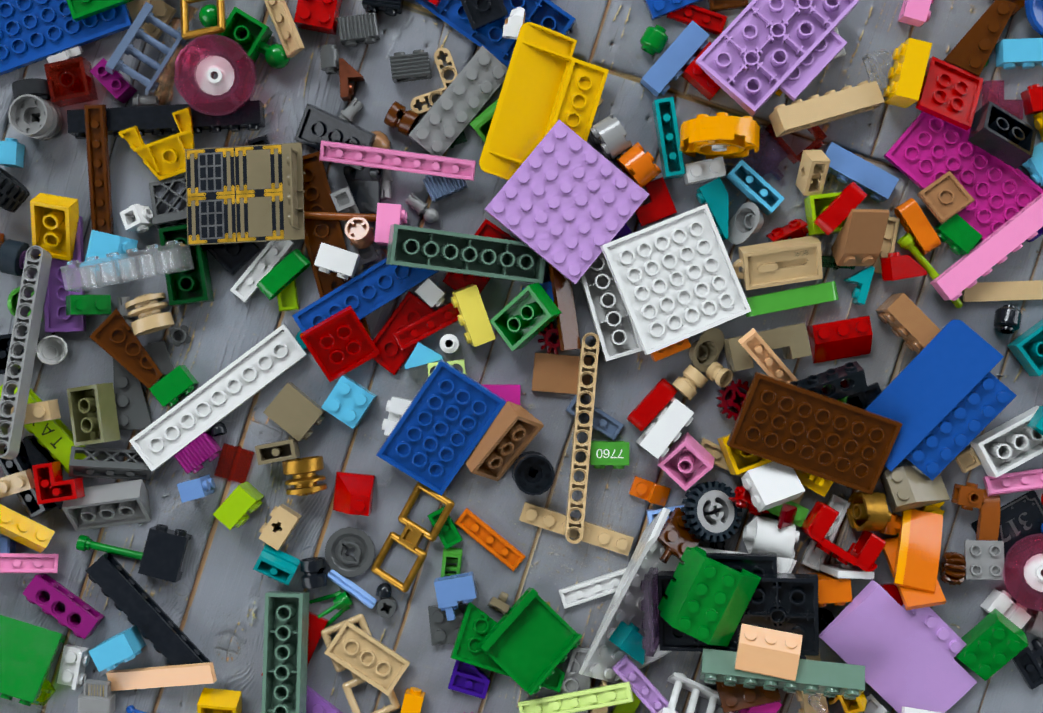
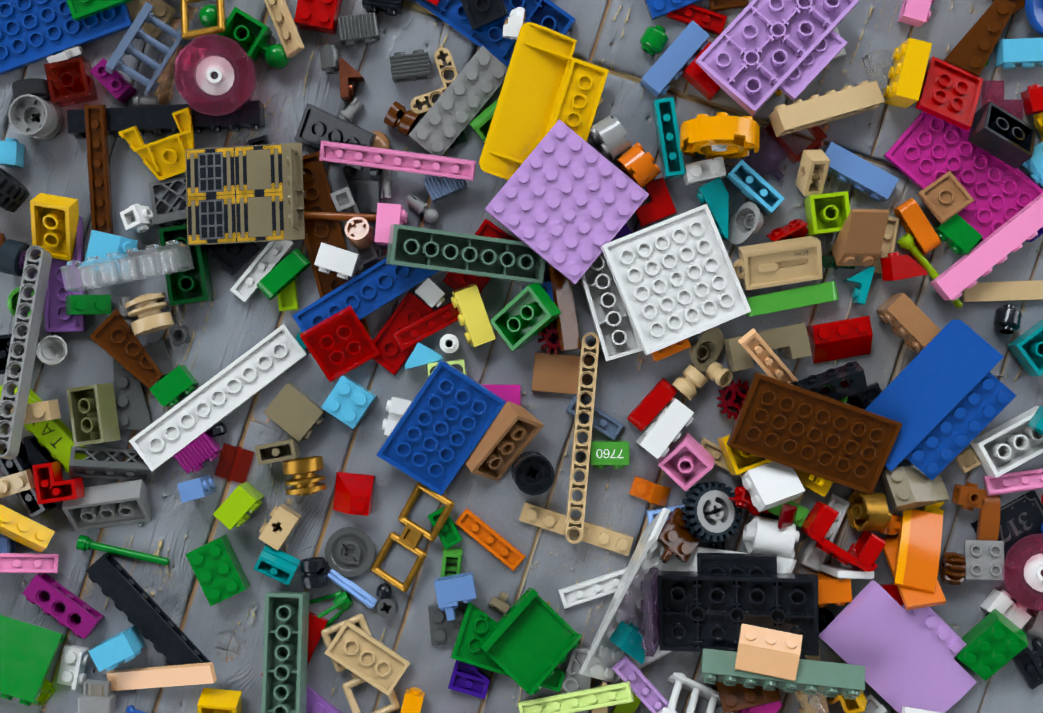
black panel [138,524,192,583] -> none
green slope [658,546,761,646] -> none
red beam [814,181,867,236] -> none
none -> green brick [186,534,251,607]

